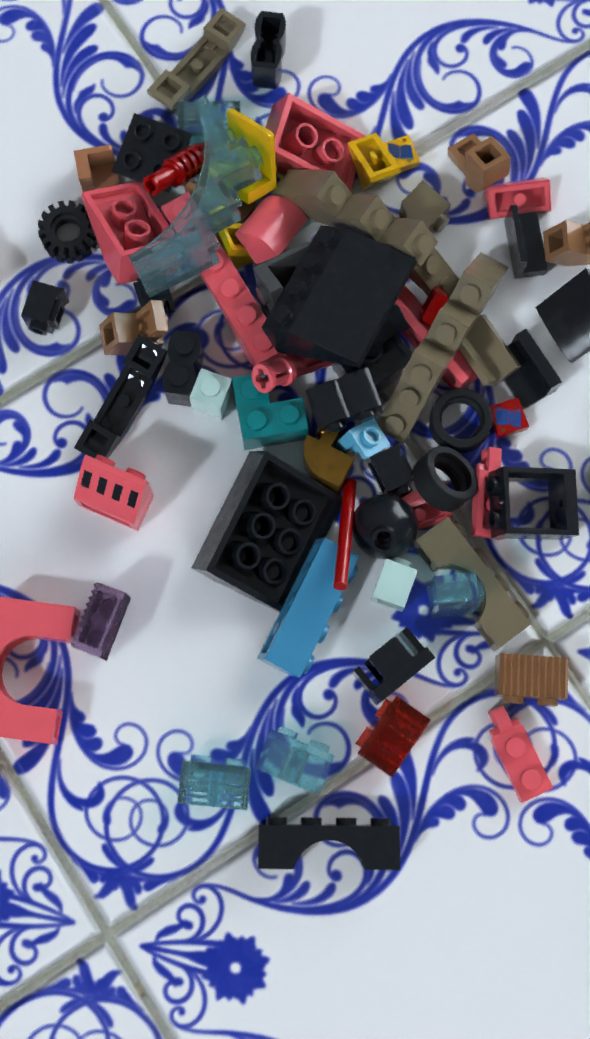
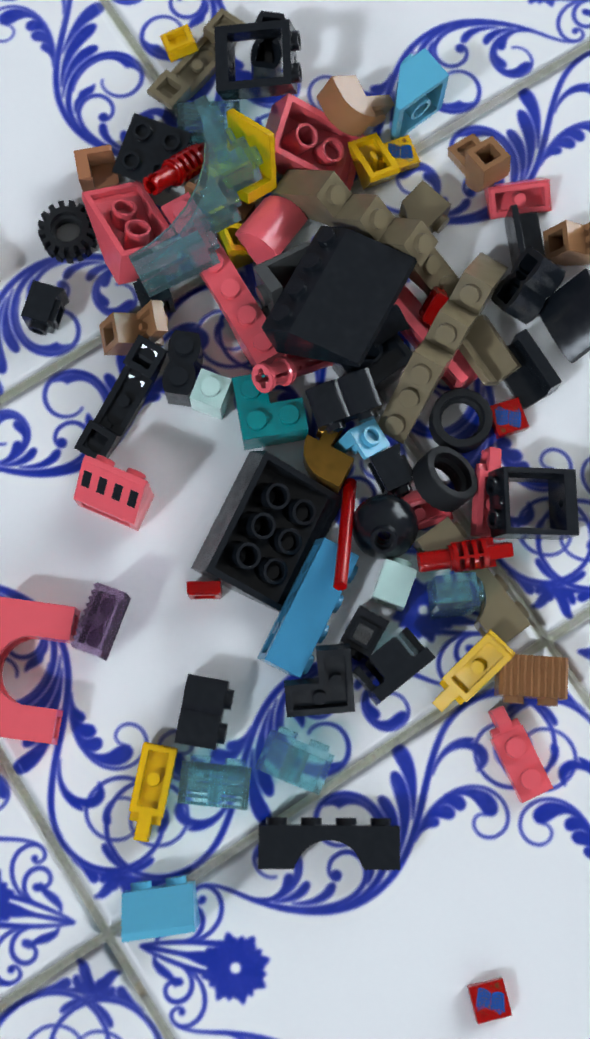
clear red brick [355,696,431,778] -> none
none -> medium azure slope [121,875,200,942]
none -> yellow hinge [129,742,178,842]
none -> yellow tile [160,24,199,62]
none -> black brick [175,674,235,750]
none -> red tile [187,581,222,599]
none -> black window [214,19,302,101]
none -> black plate [284,643,355,717]
none -> medium nougat brick [316,75,394,137]
none -> black window [339,605,390,661]
none -> medium azure slope [390,48,449,140]
none -> red hinge [417,537,514,573]
none -> yellow hinge [432,629,516,712]
none -> red tile [467,977,512,1024]
none -> black brick [491,246,566,324]

